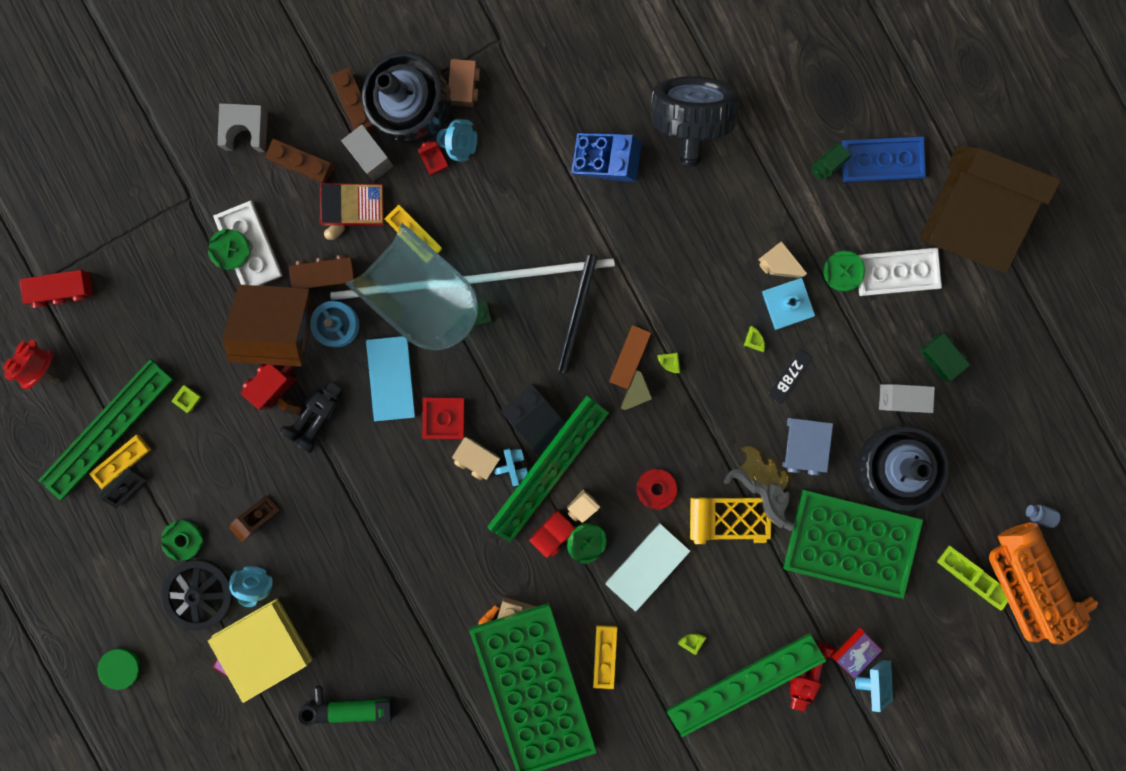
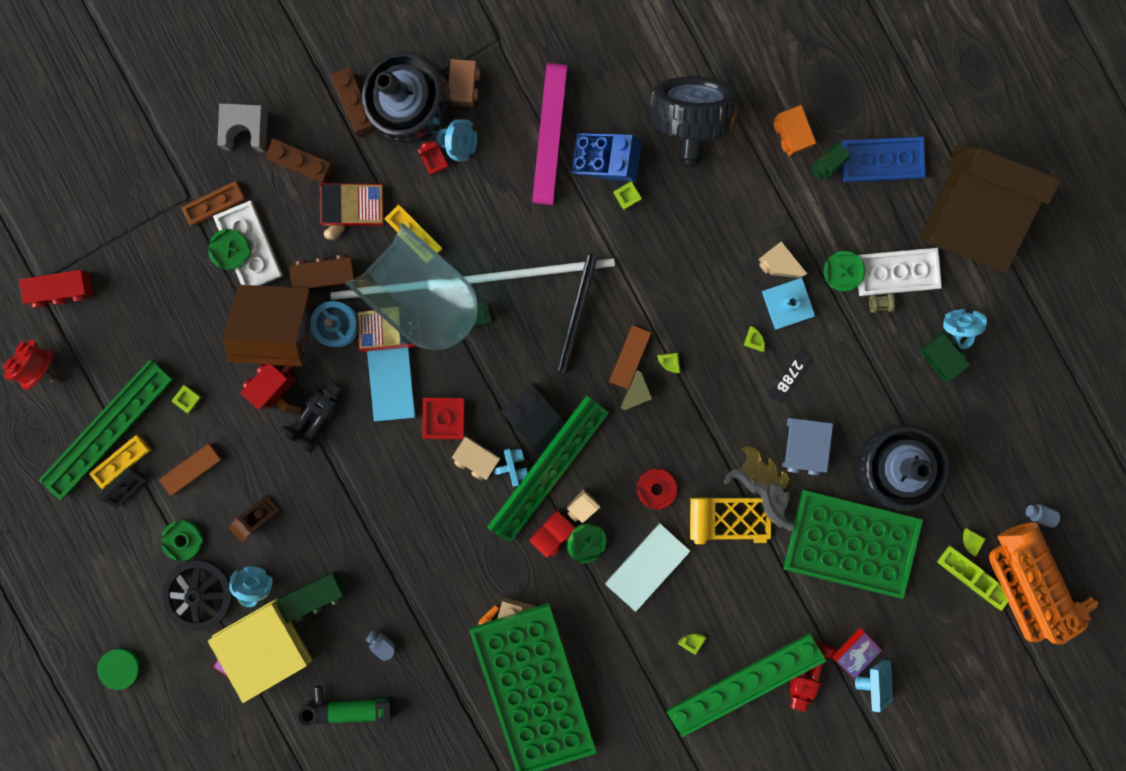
light grey piece [341,125,393,181] -> none
yellow plate [593,625,617,689] -> none
light grey piece [879,385,935,413] -> none
none -> dark orange tile [159,443,222,496]
none -> dark orange tile [181,181,247,227]
none -> dark green brick [276,571,346,623]
none -> tile [357,306,422,352]
none -> sand blue arm [365,631,395,661]
none -> dark pink beam [532,63,567,205]
none -> lime plate [613,181,642,210]
none -> orange brick [774,105,816,156]
none -> olive bush [869,294,895,313]
none -> medium azure tile [943,309,987,349]
none -> lime tile [963,528,986,557]

